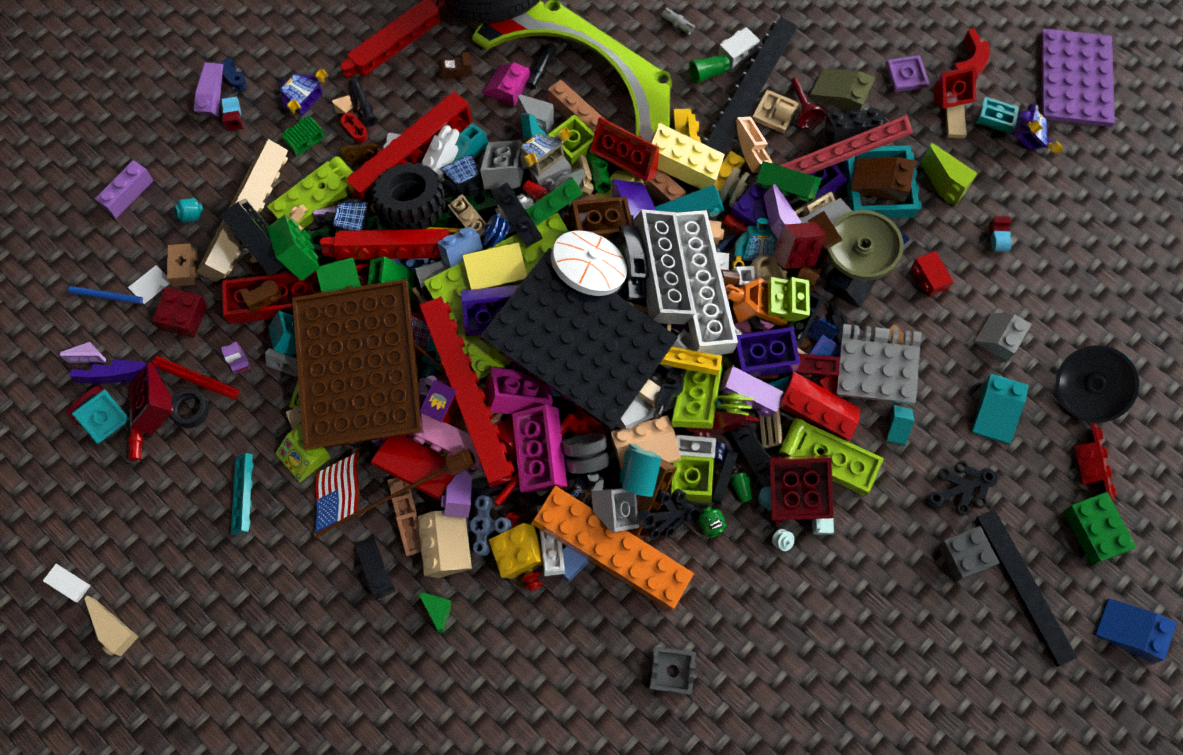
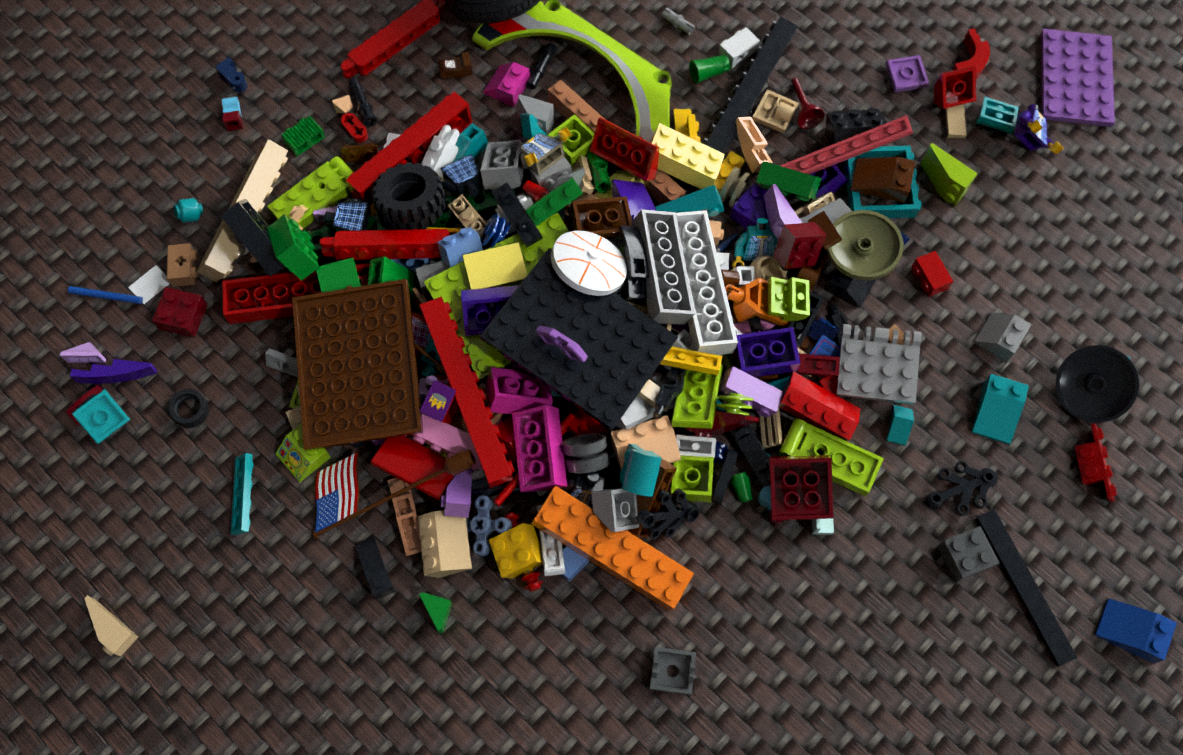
white tile [43,564,91,603] -> none
medium lavender brick [95,160,154,218] -> none
red pin [127,428,144,461] -> none
dark red slope [129,361,173,435] -> none
red axle [152,356,240,400] -> none
medium lavender slope [194,62,223,117] -> none
medium lavender leg [221,341,251,374] -> none
reddish brown leg [240,280,281,313] -> none
teal slope [268,310,296,355] -> none
torso [278,69,329,116] -> none
green head [697,507,727,538] -> none
red pin [723,214,748,235] -> none
light aqua wheel [772,529,794,551] -> none
olive slope [810,68,875,111] -> none
leg [989,216,1011,252] -> none
green brick [1063,492,1137,566] -> none
none -> medium lavender tile [536,325,588,362]

